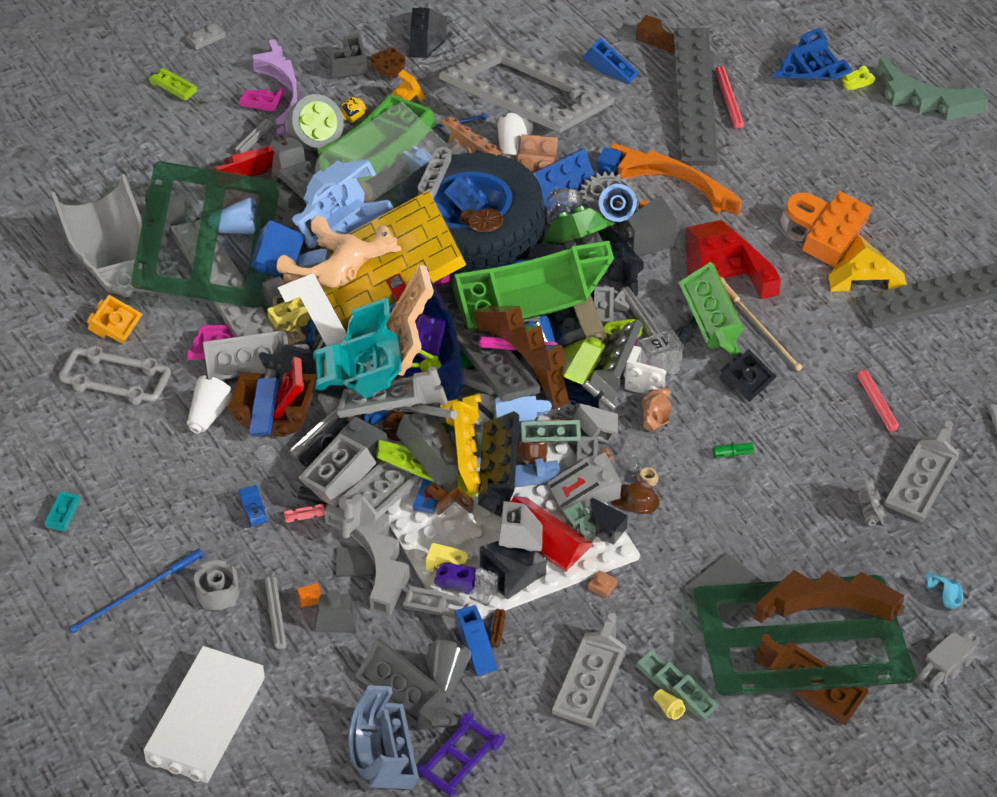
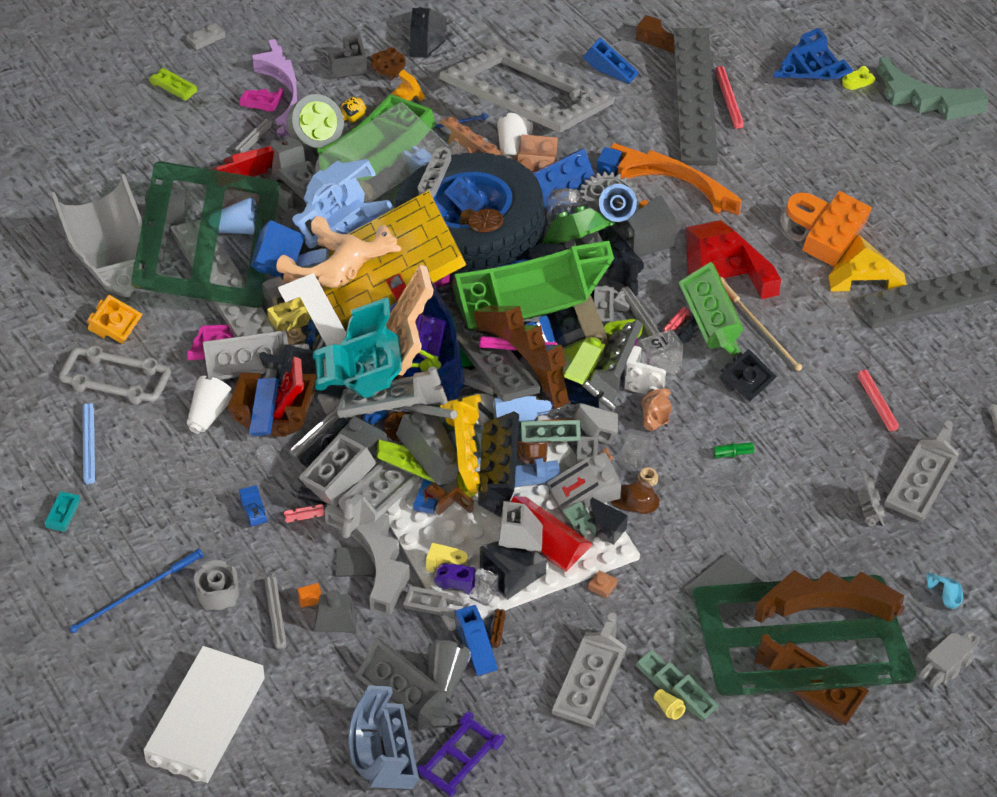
none -> light blue axle [82,403,95,484]
none -> coral axle [663,307,690,337]

